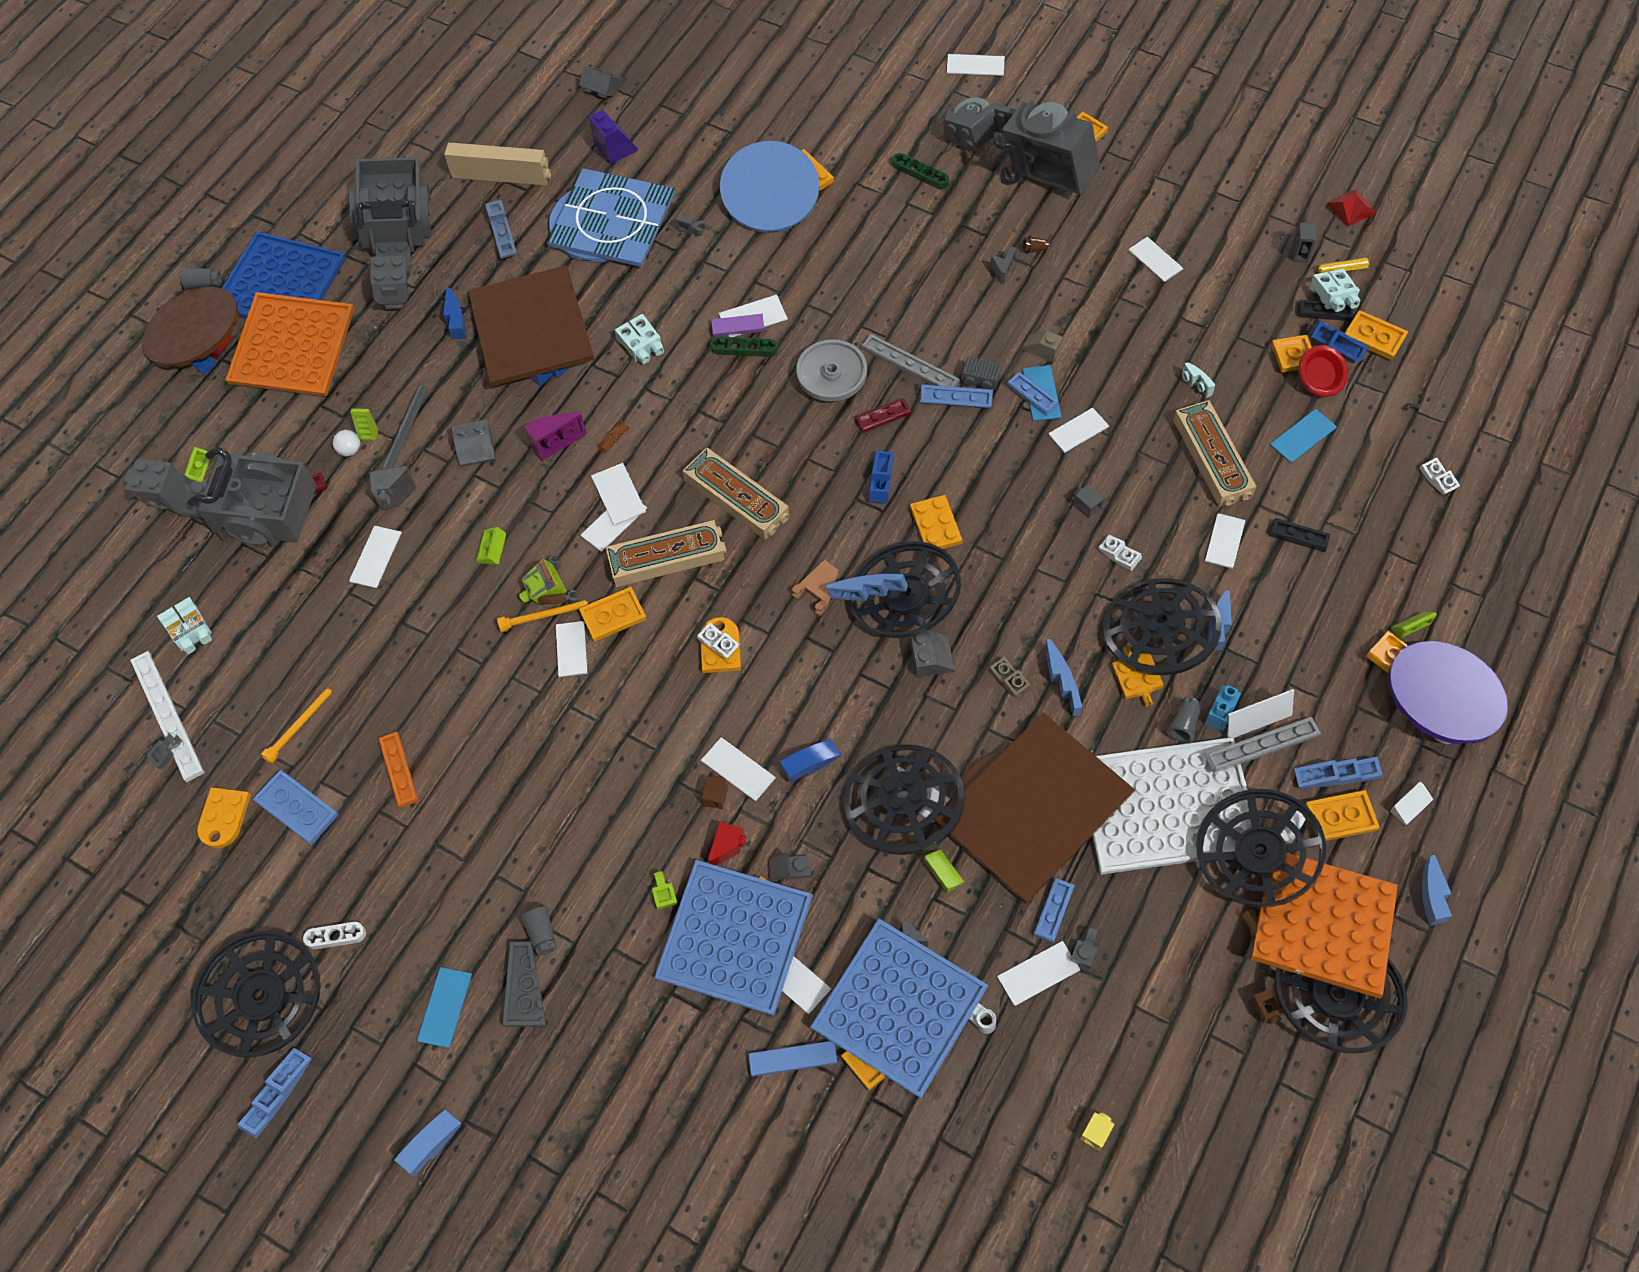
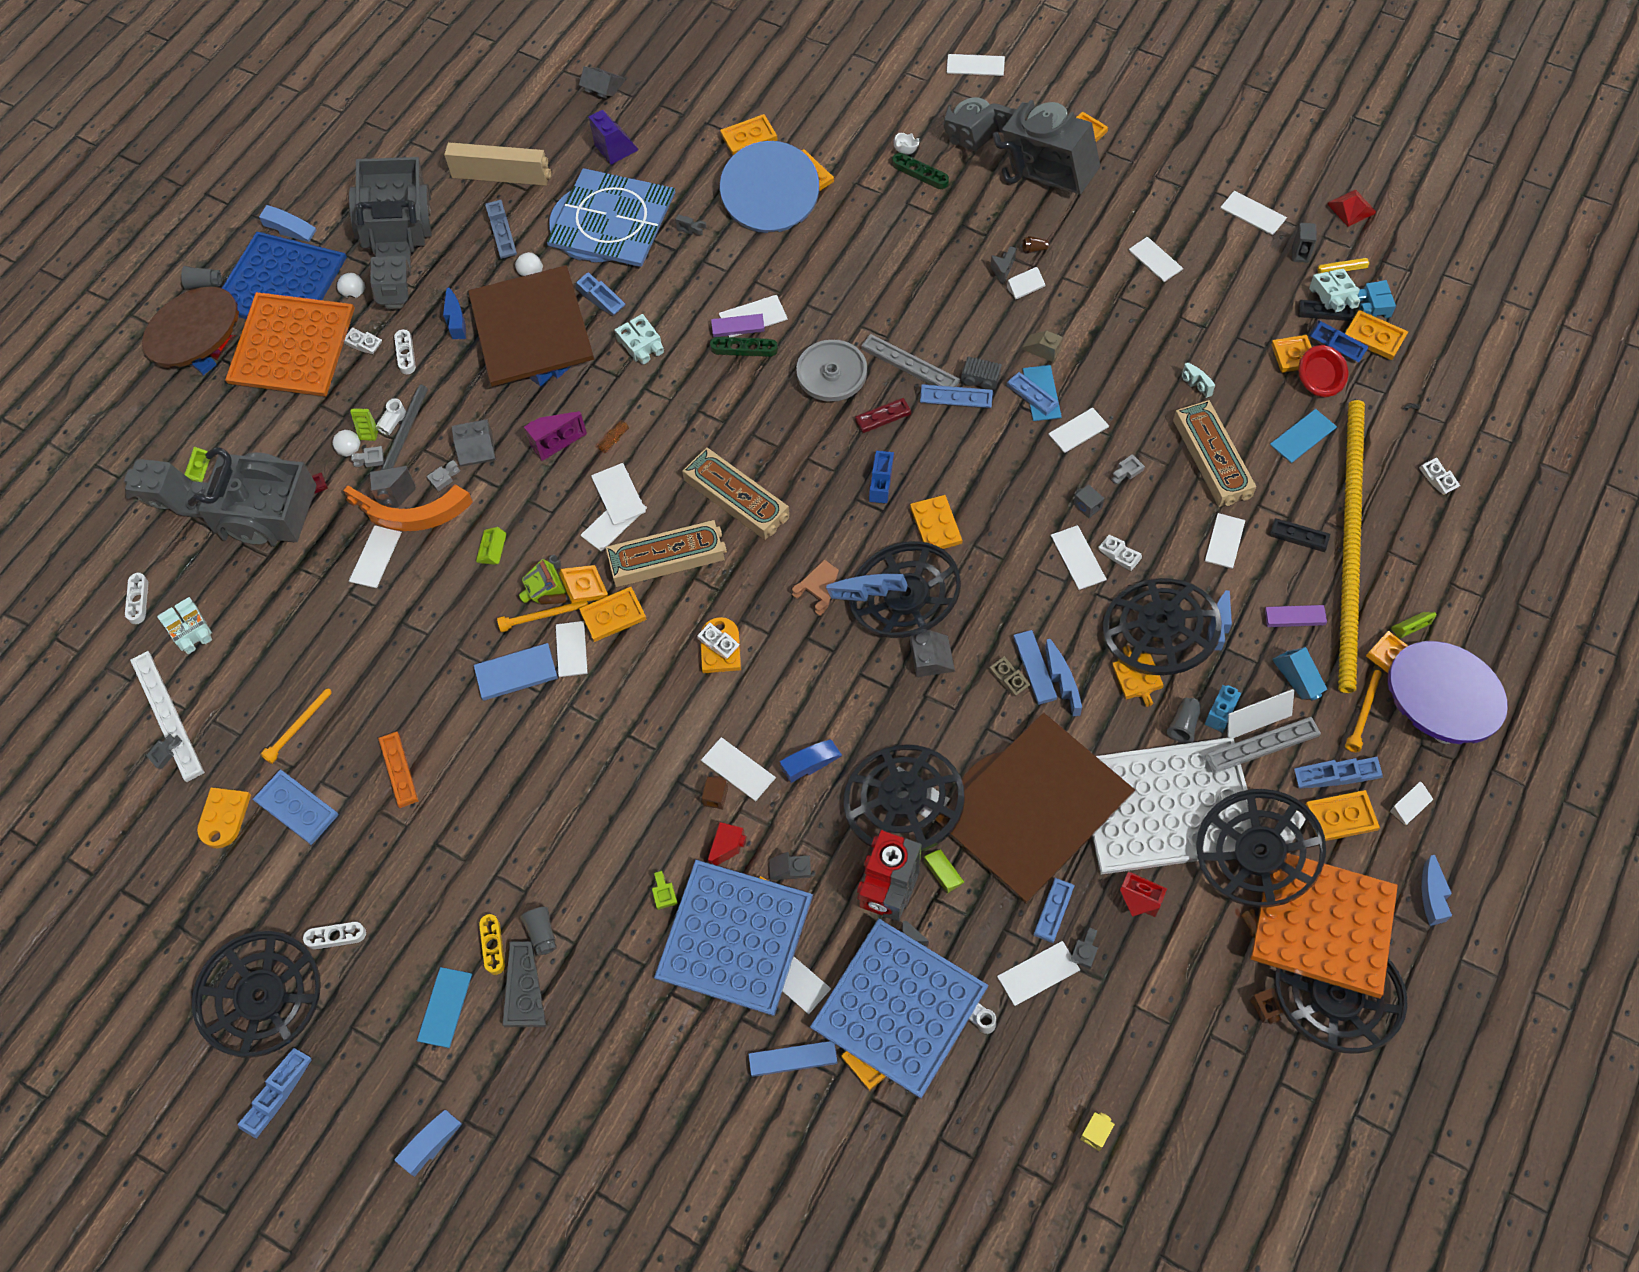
none -> white beam [125,573,148,624]
none -> medium blue slope [259,205,316,242]
none -> white hair [337,273,365,298]
none -> orange arch [343,485,473,531]
none -> white slope [344,327,382,354]
none -> light grey plate [351,446,384,467]
none -> white piece [375,399,406,435]
none -> white beam [395,329,416,374]
none -> light grey plate [426,460,460,492]
none -> medium blue tile [474,643,558,701]
none -> yellow beam [479,914,505,975]
none -> white hair [515,252,543,276]
none -> light orange plate [559,565,608,603]
none -> medium blue slope [575,272,625,316]
none -> light orange plate [720,114,777,155]
none -> piece [857,830,921,921]
none -> white hair [893,133,919,155]
none -> white slope [1007,267,1045,299]
none -> medium blue tile [1013,630,1057,705]
none -> white piece [1051,525,1107,590]
none -> light grey plate [1111,454,1145,485]
none -> red slope [1120,871,1167,917]
none -> white piece [1220,191,1287,235]
none -> medium lavender tile [1265,605,1327,627]
none -> dark azure slope [1272,647,1328,701]
none -> yellow piece [1338,400,1365,693]
none -> light orange piece [1345,670,1381,753]
none -> dark azure hips [1358,280,1396,318]

